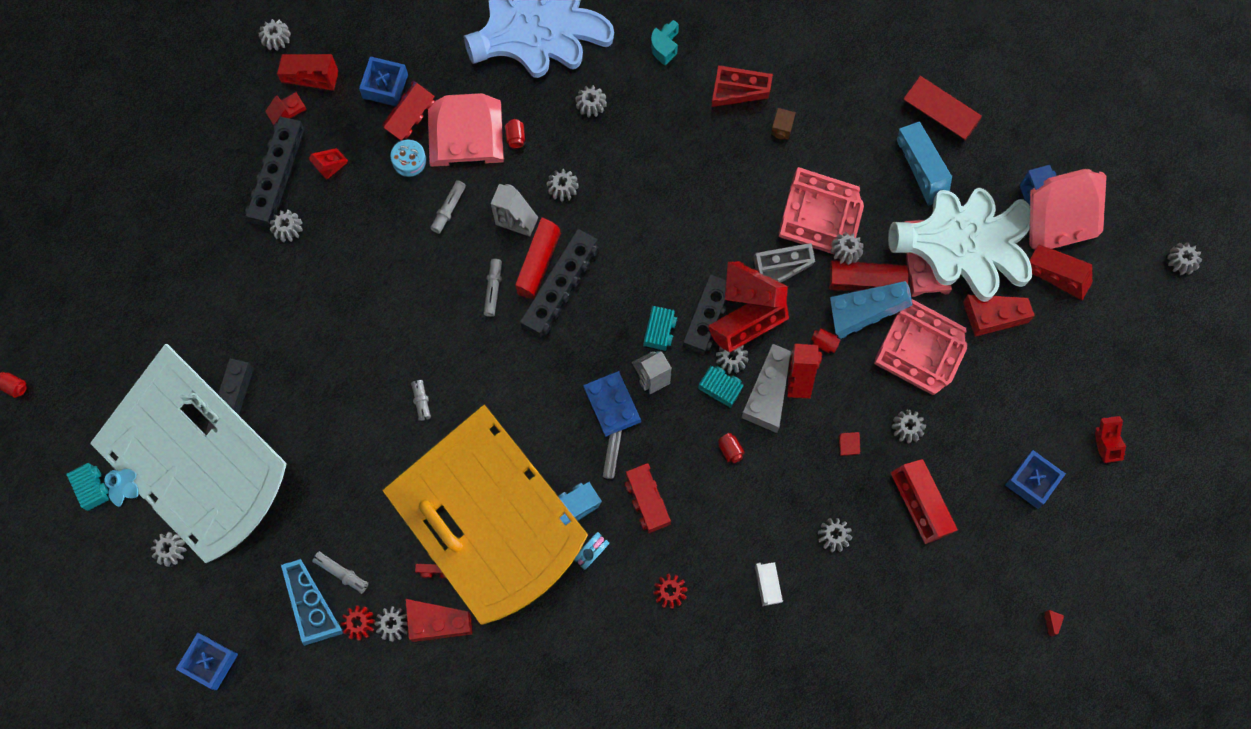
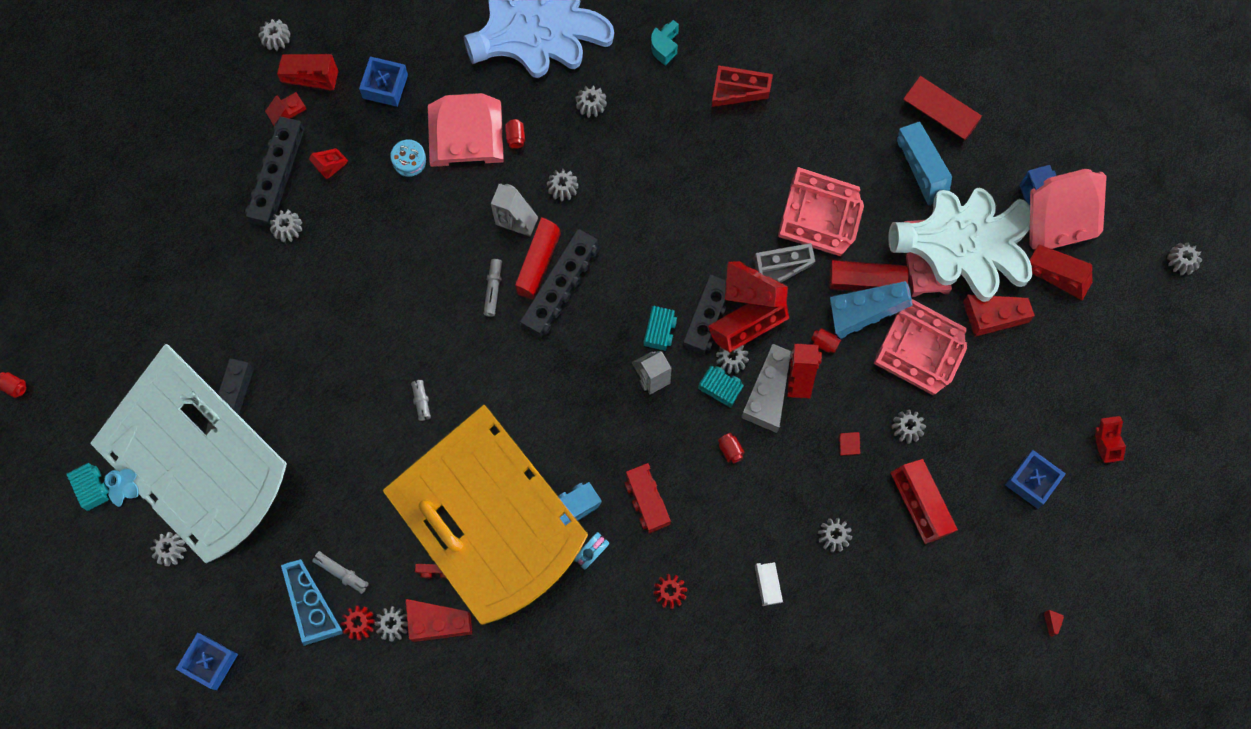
red wedge [382,80,435,141] -> none
light grey pin [430,181,466,234] -> none
blue plate [583,371,641,437] -> none
light grey axle [603,430,622,479] -> none
reddish brown brick [771,108,796,140] -> none
light grey gear [831,232,863,265] -> none

